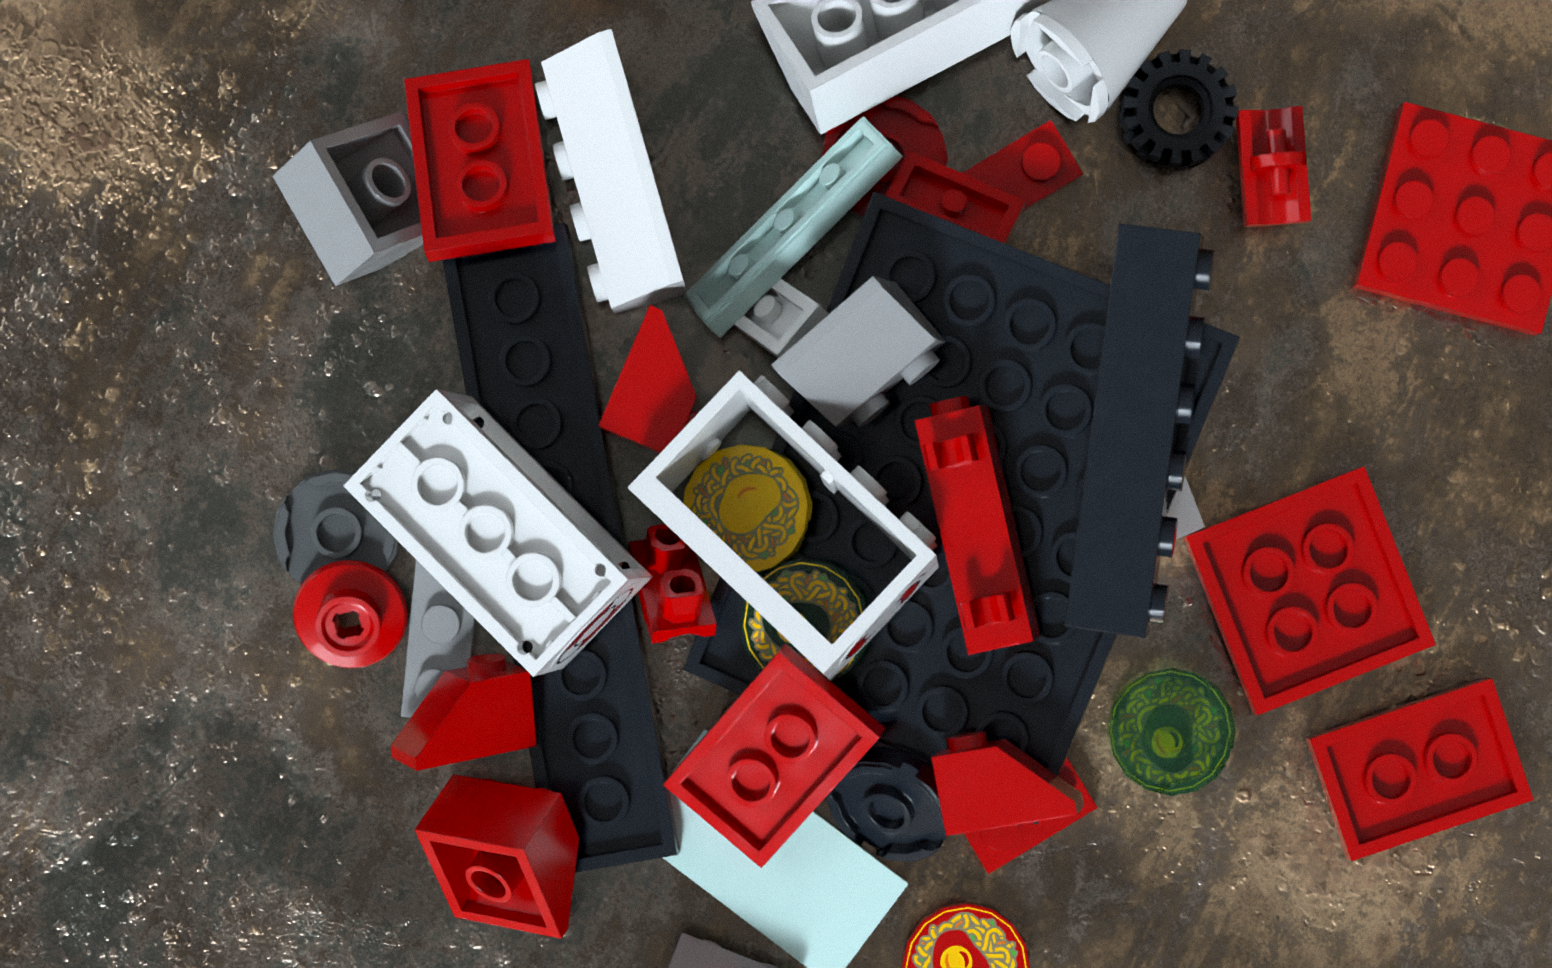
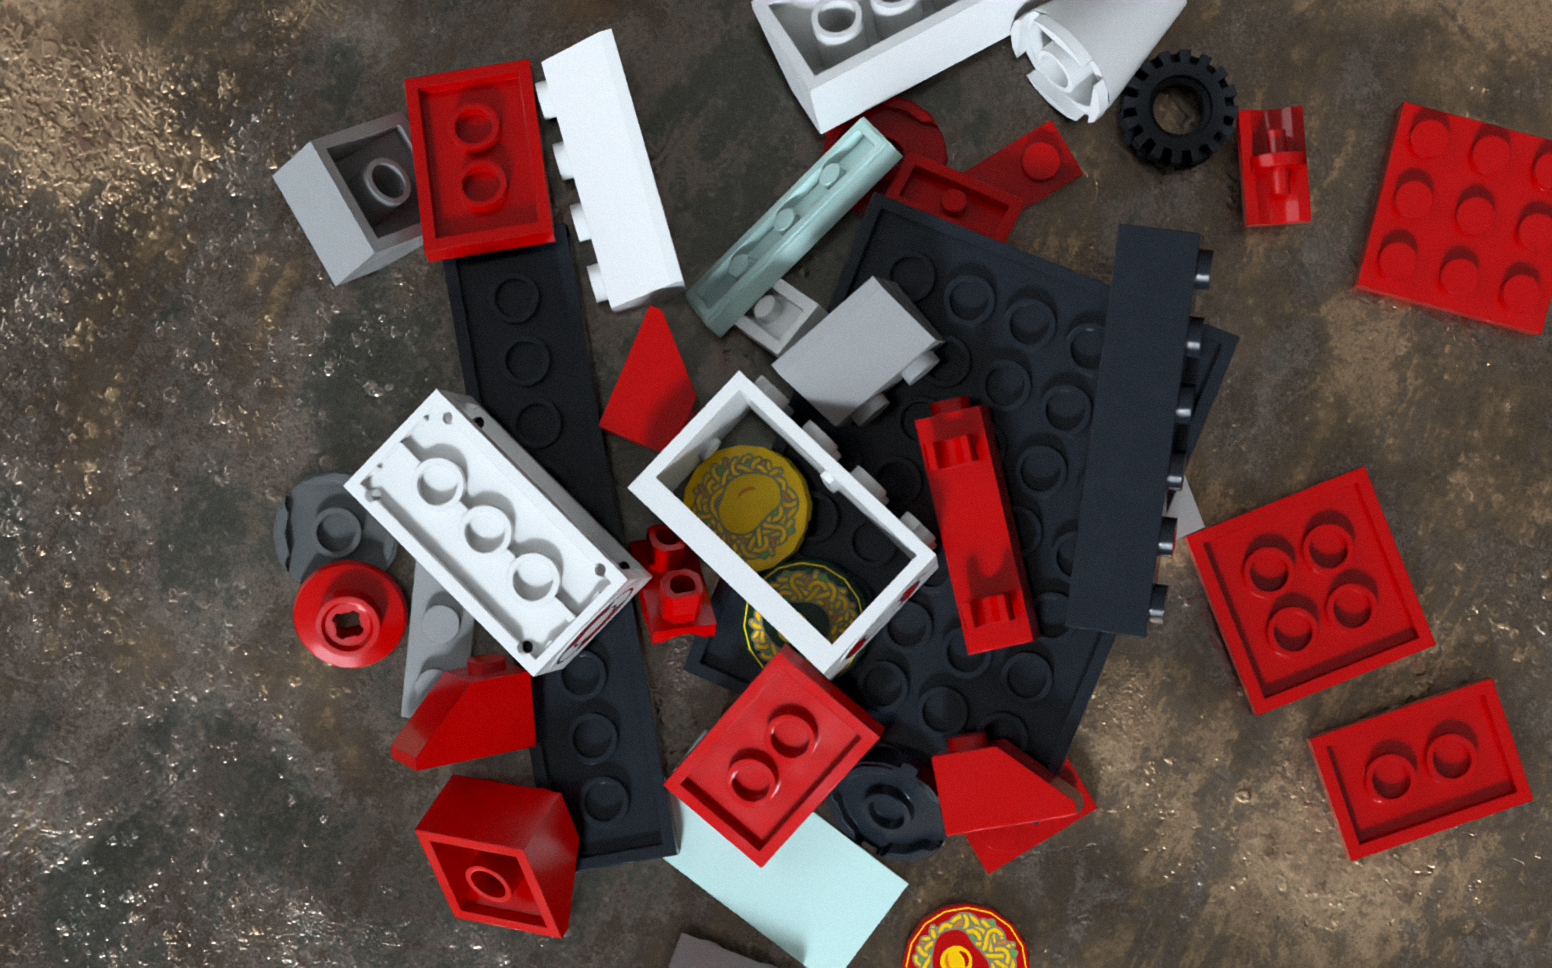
clear green tile [1106,667,1236,796] -> none

